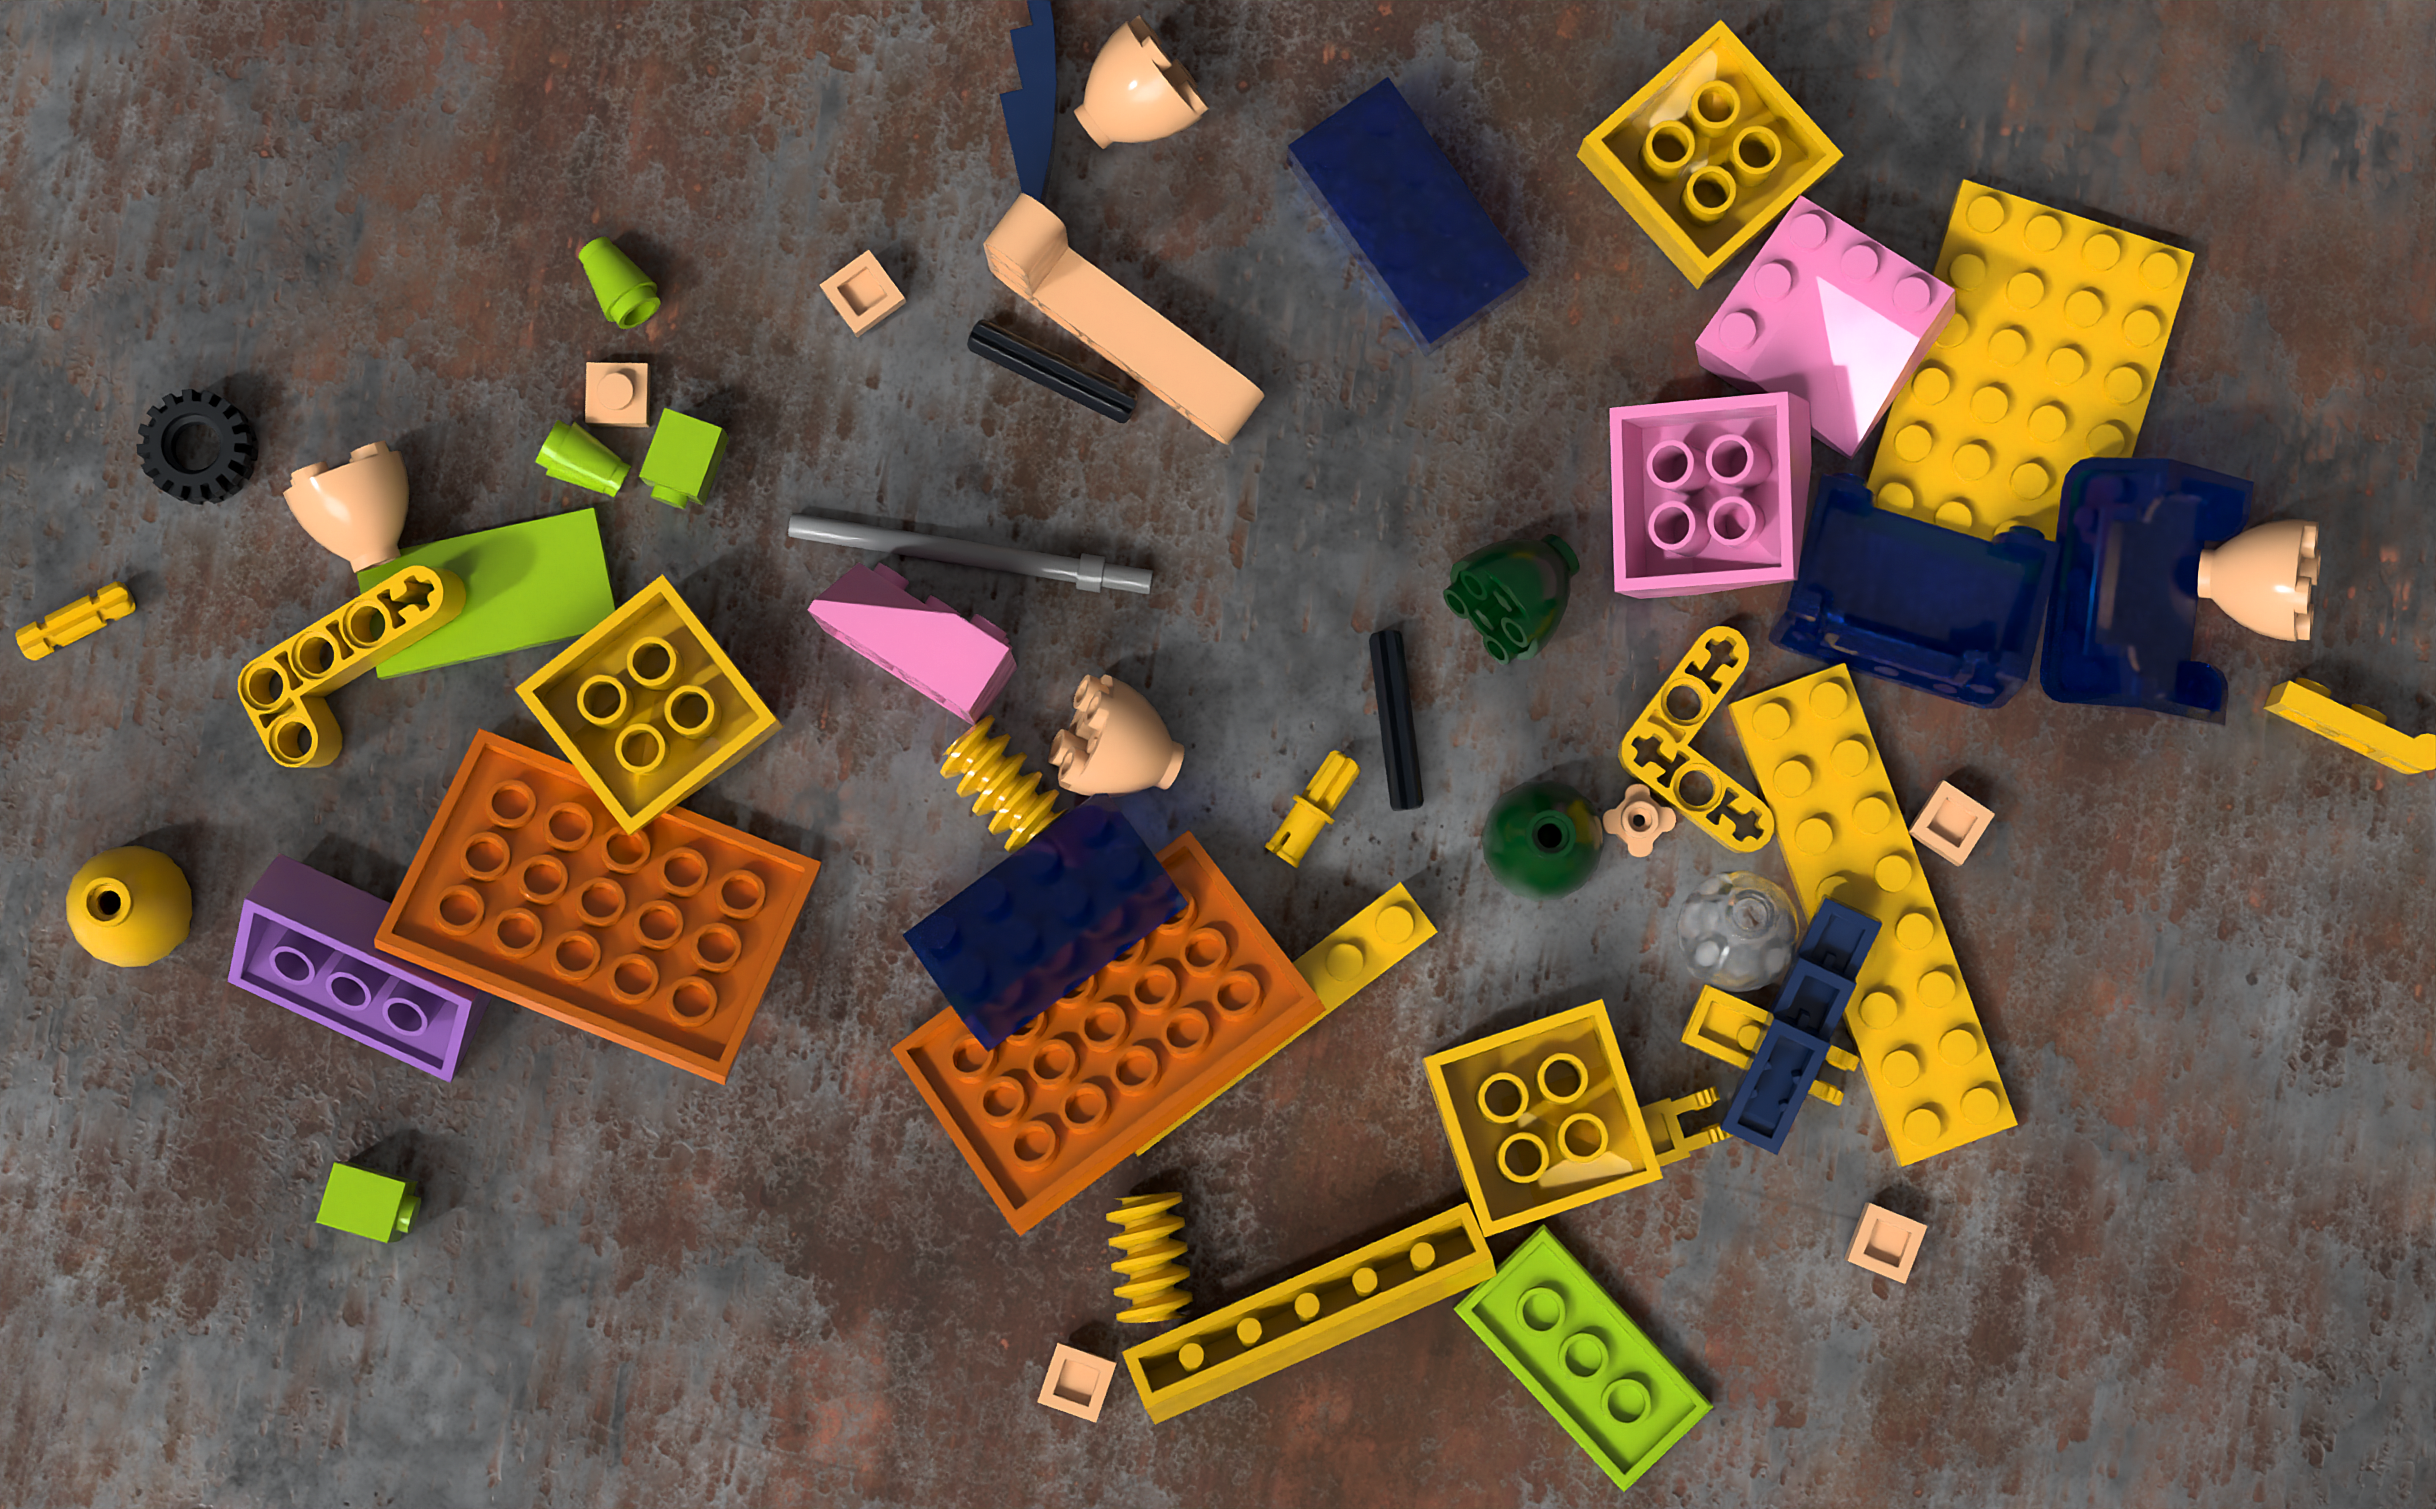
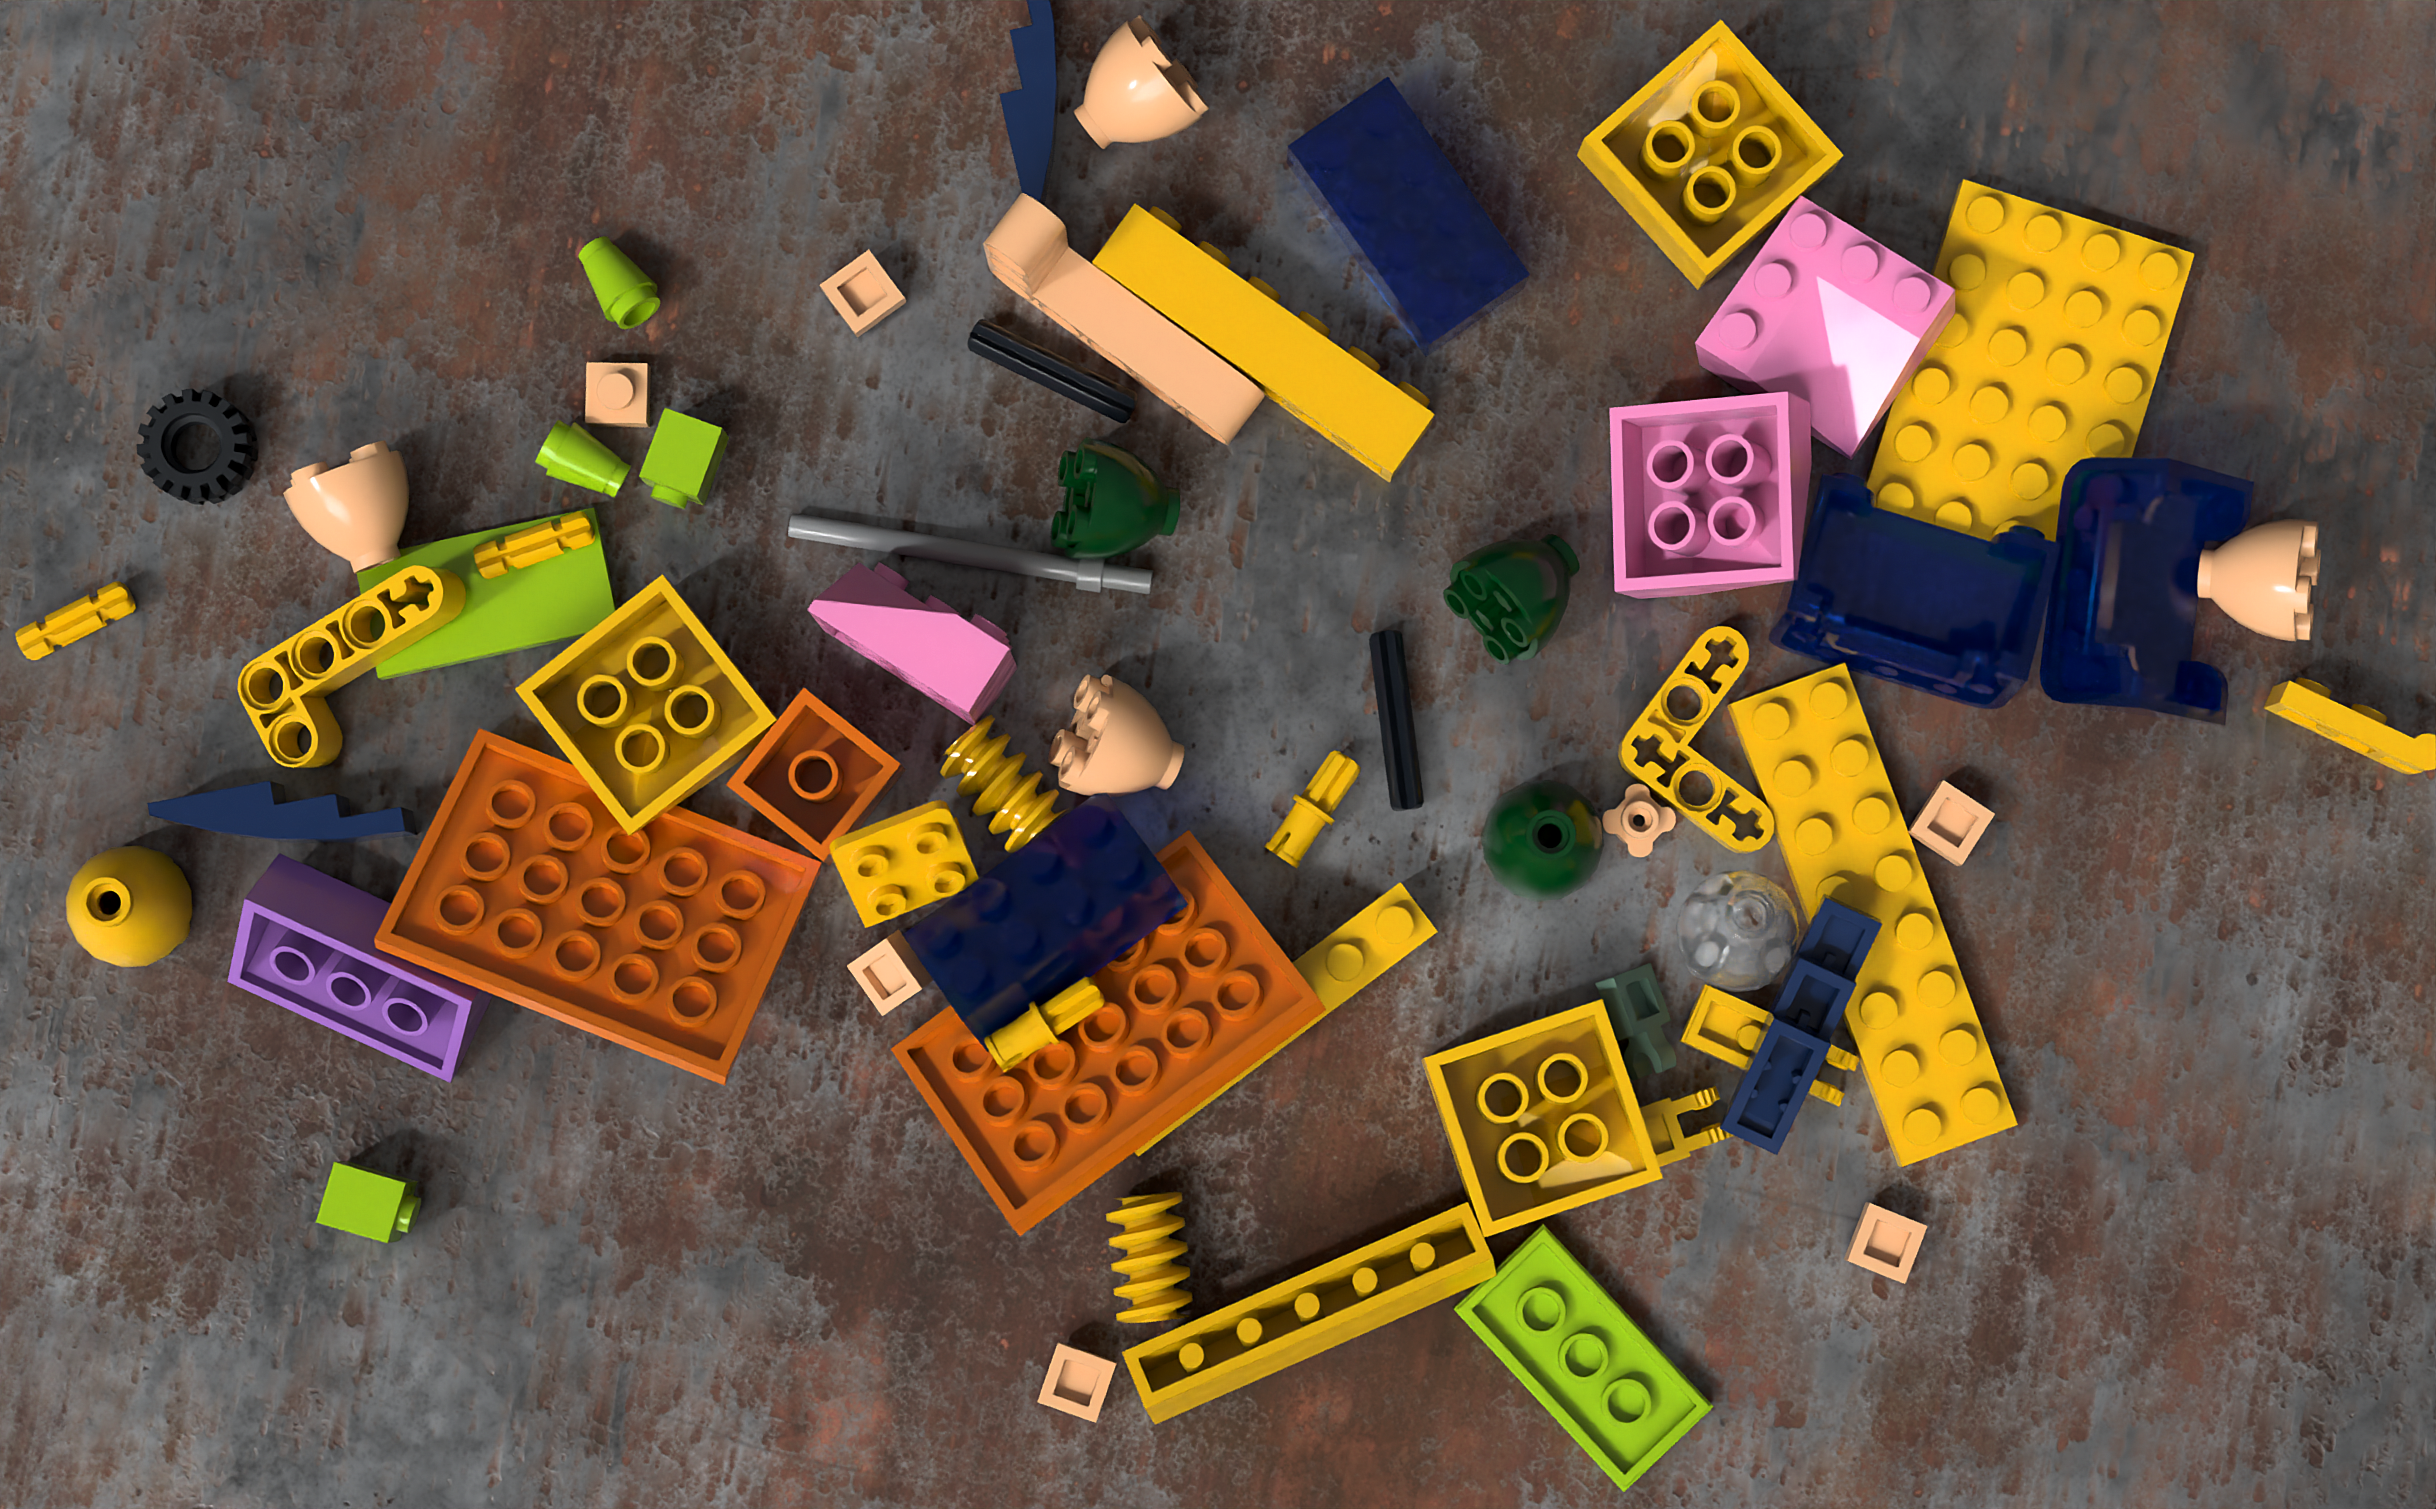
none -> dark blue slope [147,781,417,843]
none -> yellow axle [473,511,595,579]
none -> orange brick [726,687,906,866]
none -> yellow bracket [829,800,981,928]
none -> light nougat plate [847,929,935,1016]
none -> yellow axle [983,977,1105,1073]
none -> dark green piece [1050,437,1180,560]
none -> yellow brick [1092,203,1435,483]
none -> sand green plate [1596,963,1676,1081]

